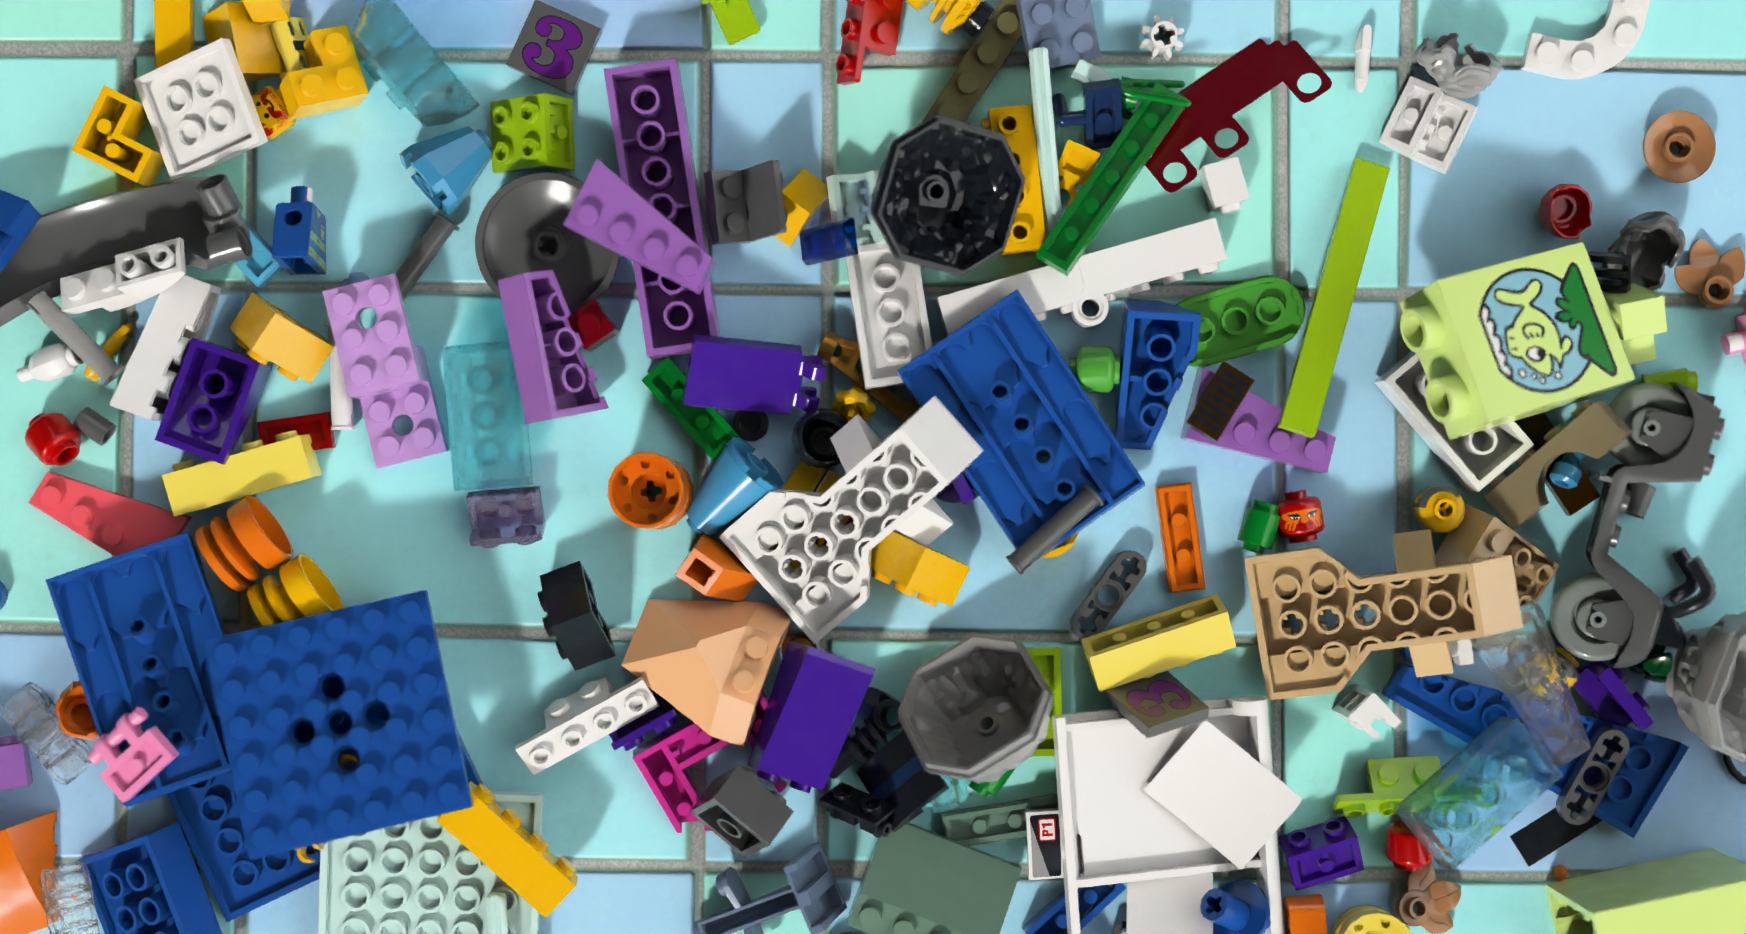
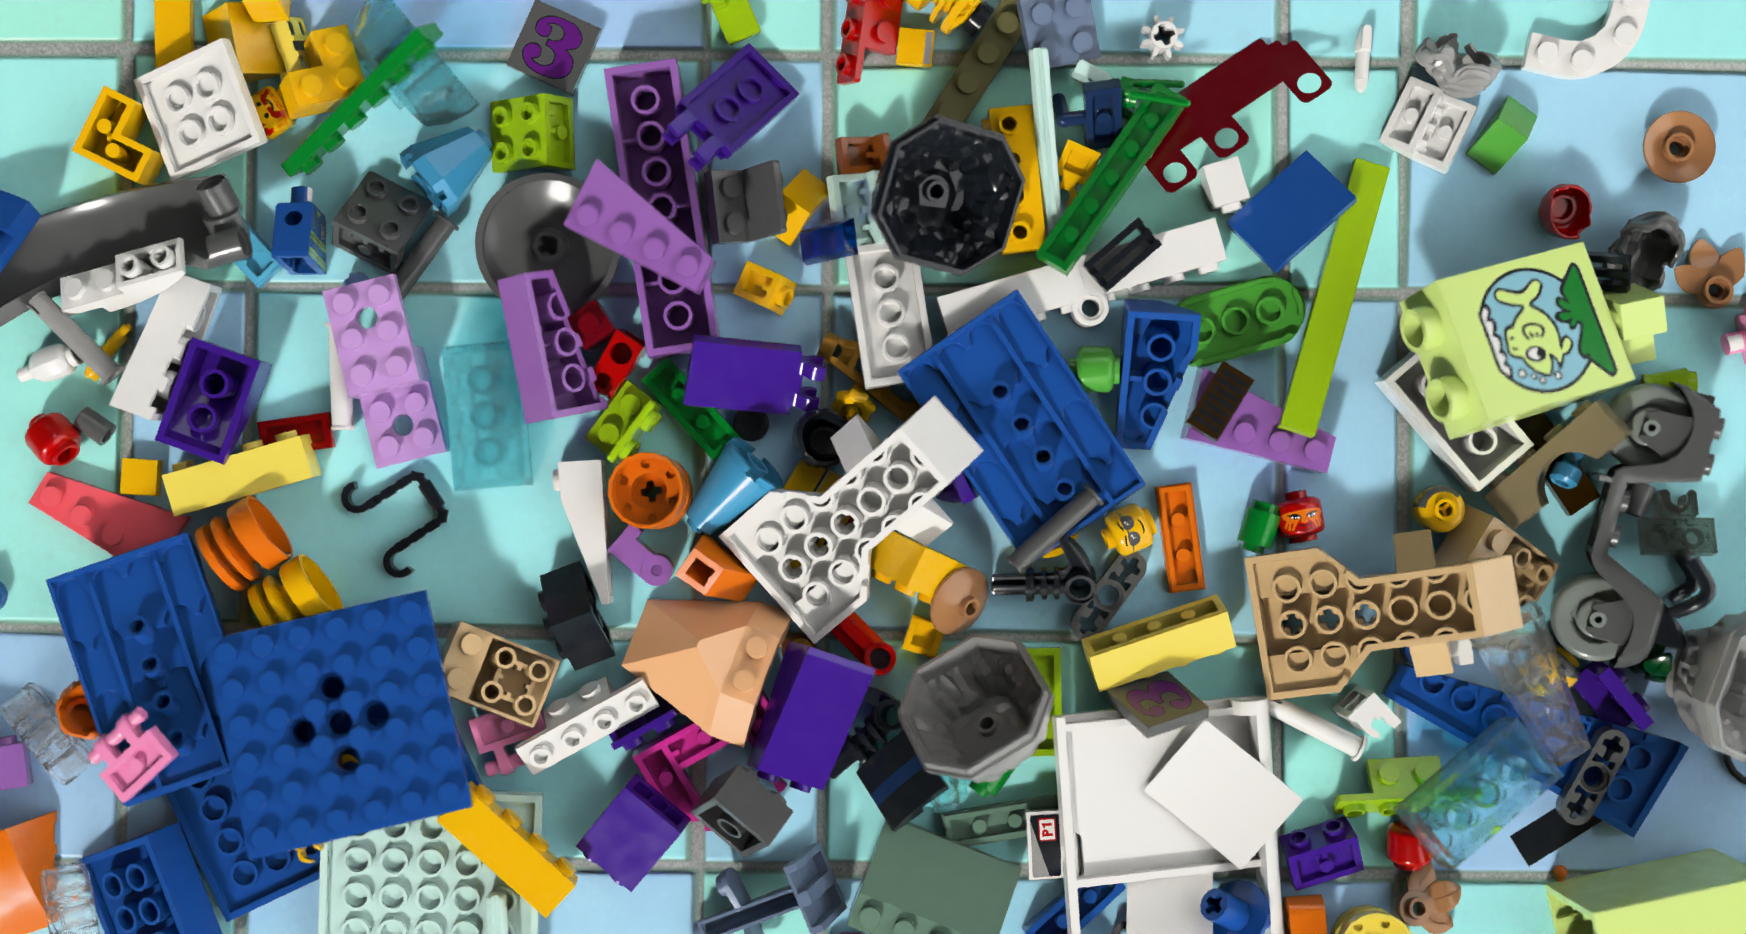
yellow brick [229,292,334,383] -> none
clear purple bracket [466,486,546,548] -> none
black hinge [819,782,898,838] -> none
none -> yellow tile [120,458,163,496]
none -> green plate [281,23,444,177]
none -> dark grey bracket [332,171,432,274]
none -> black piece [341,471,449,578]
none -> tan slope [441,621,561,728]
none -> bright pink plate [468,708,546,777]
none -> white slope [553,460,613,605]
none -> dark purple brick [576,773,691,892]
none -> lime bracket [585,380,663,463]
none -> red leg [594,328,646,401]
none -> medium lavender leg [608,525,674,586]
none -> dark purple tile [662,43,799,172]
none -> yellow bracket [733,260,796,316]
none -> red piece [831,612,896,676]
none -> dark orange bracket [835,133,890,175]
none -> yellow tile [896,27,935,69]
none -> yellow tile [901,614,944,659]
none -> medium nougat dish [930,567,988,635]
none -> black piece [991,534,1097,605]
none -> black tile [1082,217,1162,293]
none -> yellow head [1101,503,1157,556]
none -> blue tile [1226,150,1357,274]
none -> white pin [1265,694,1368,762]
none -> bright green slope [1465,96,1538,175]
none -> clear smoke plate [1637,489,1718,556]

